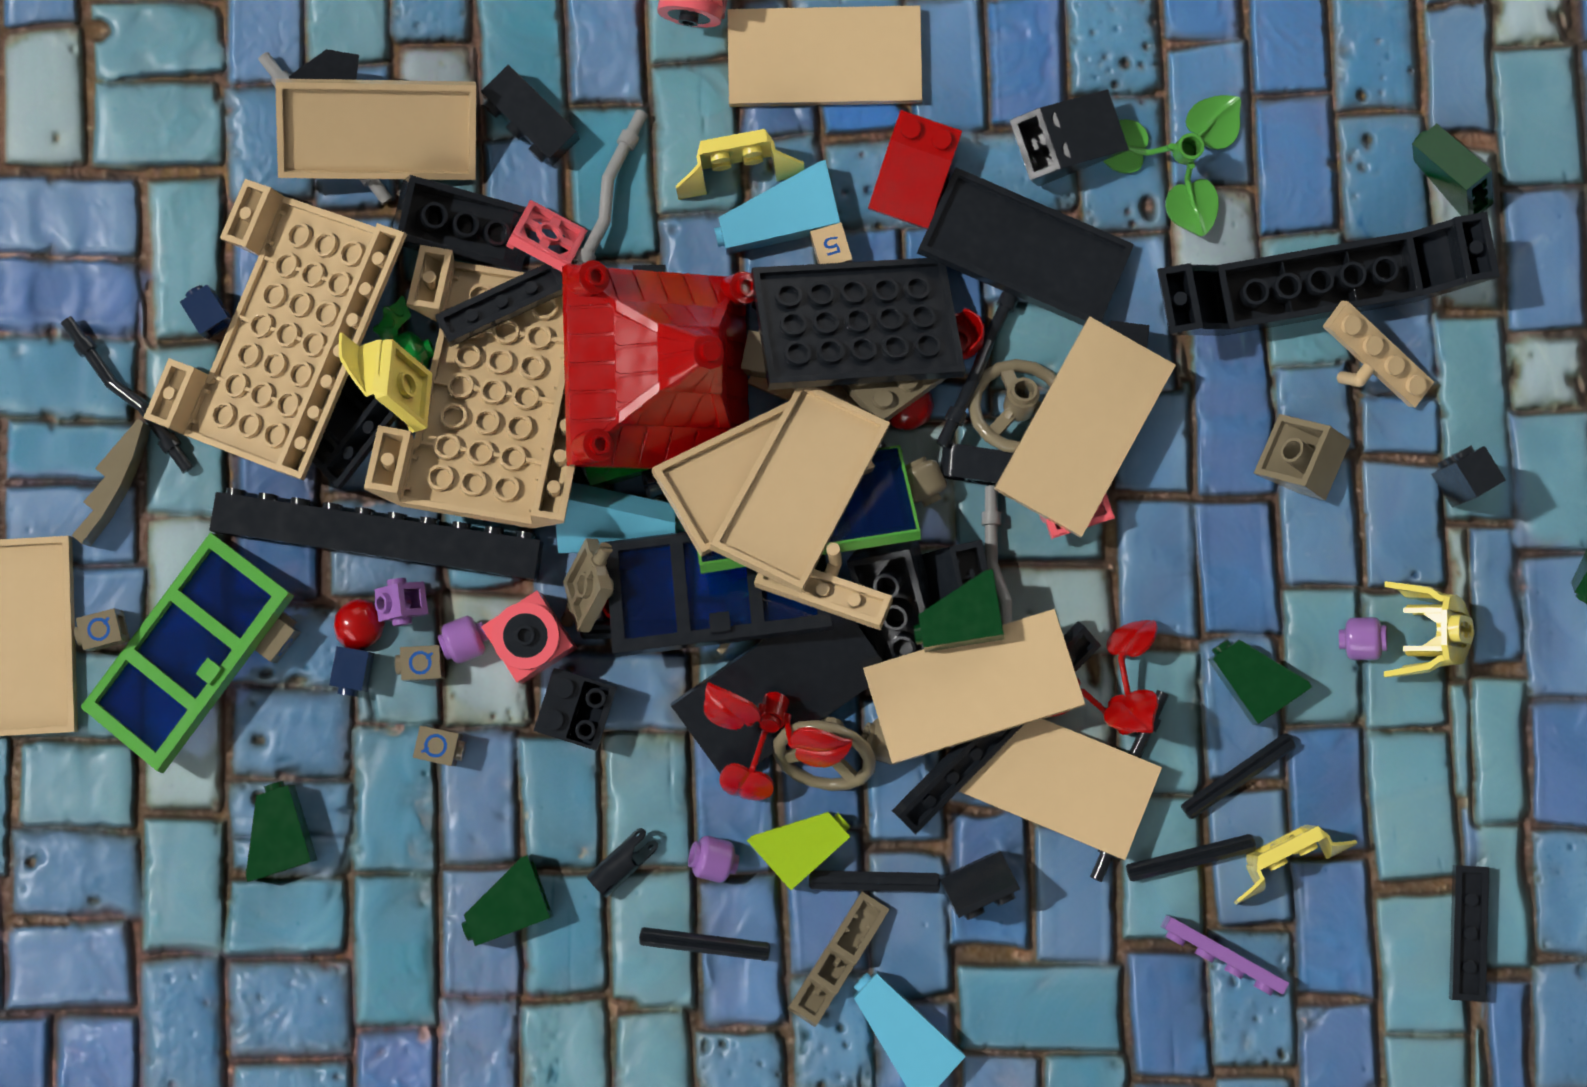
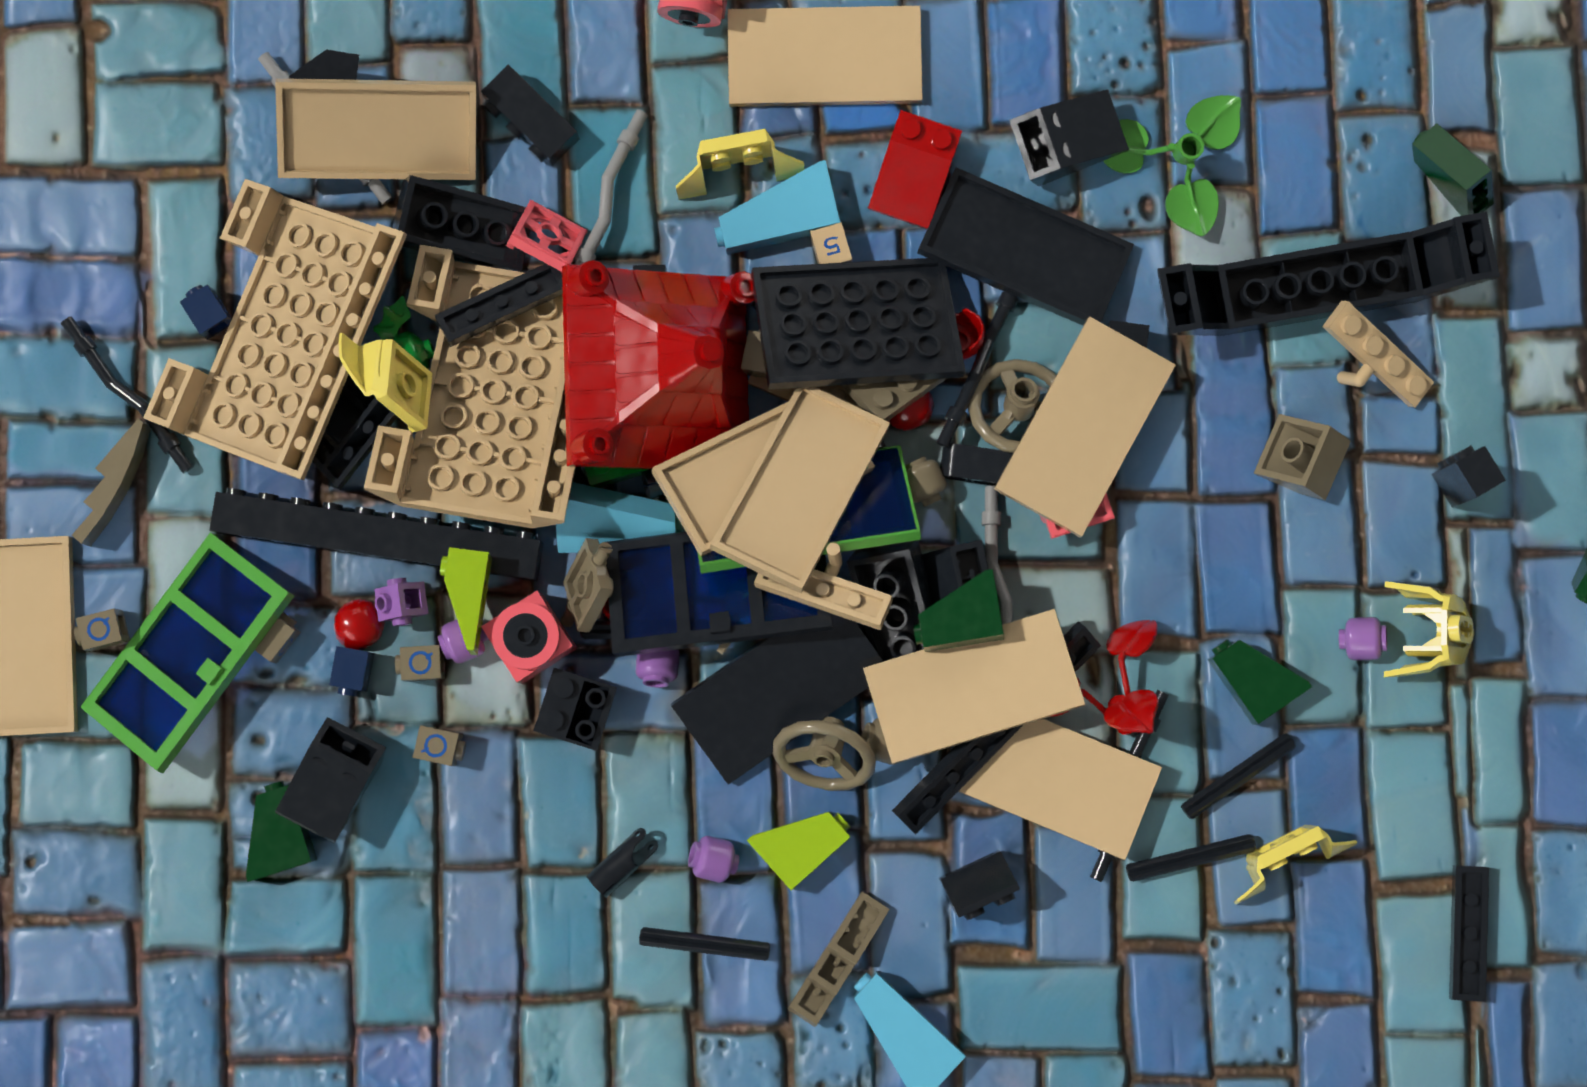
dark green slope [462,854,553,946] -> none
red plant [704,682,853,800] -> none
black axle [809,870,940,893] -> none
medium lavender plate [1160,915,1289,996] -> none
none -> black slope [275,717,386,843]
none -> lime slope [440,547,492,656]
none -> medium lavender head [635,649,680,688]

